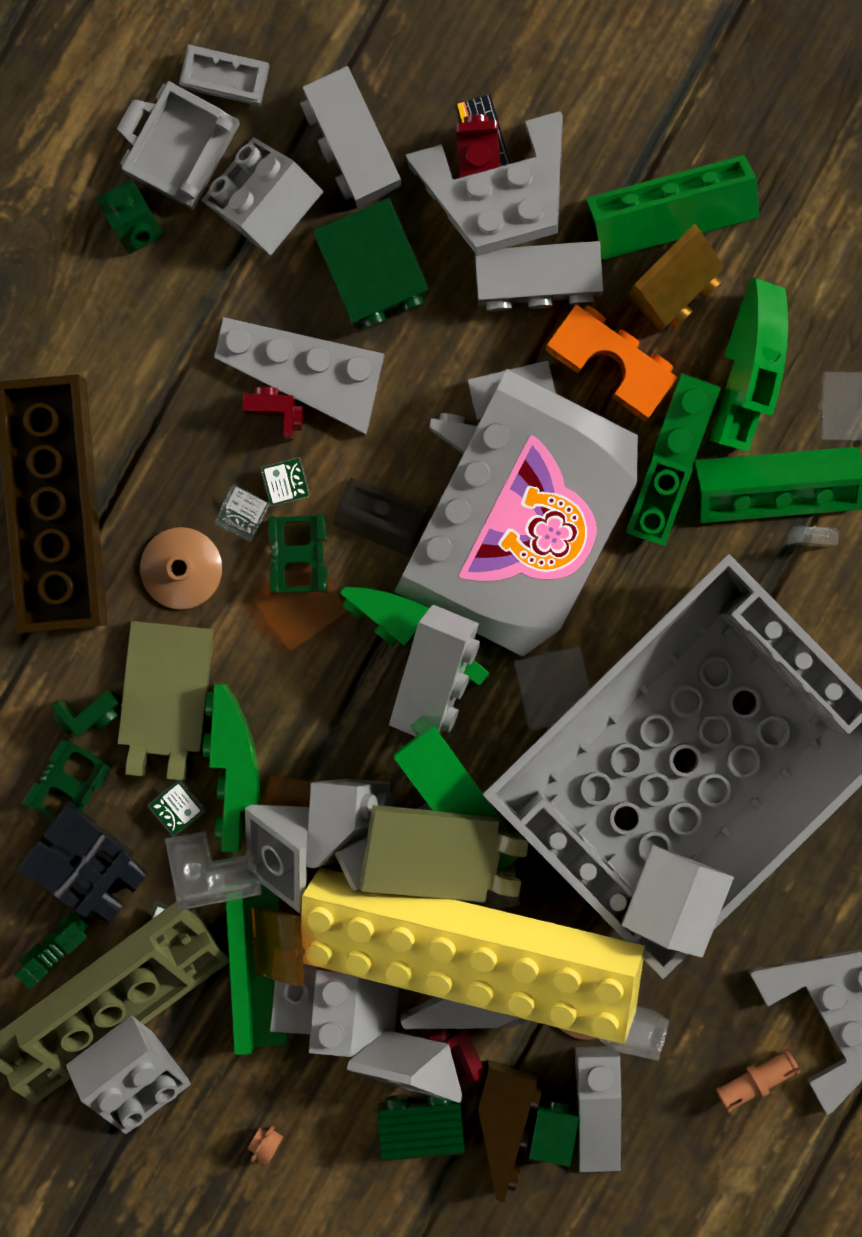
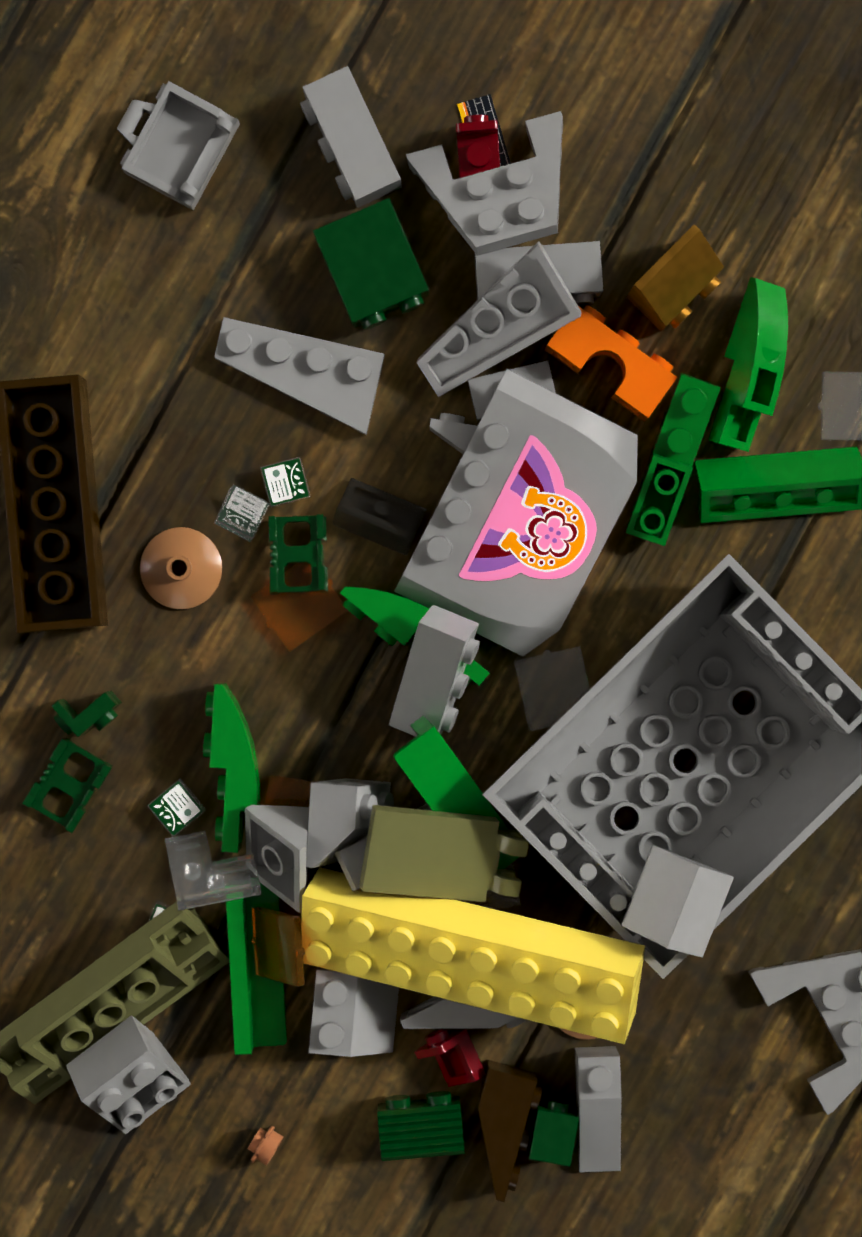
dark green piece [15,909,90,990] -> none
black hips [17,800,146,923] -> none
dark green bracket [96,178,164,254] -> none
olive tile [118,621,215,780] -> none
light grey plate [179,45,270,107] -> none
light grey slope [201,137,324,255] -> none
dark red bracket [243,387,303,440] -> none
light grey plate [269,947,317,1034] -> none
light grey slope [347,1030,462,1103] -> none
green panel [585,155,759,260] -> none
clear brick [599,1006,669,1061] -> none
nougat pin [715,1049,800,1113] -> none
clear tile [789,526,839,547] -> none
none -> light grey wing [417,241,582,397]

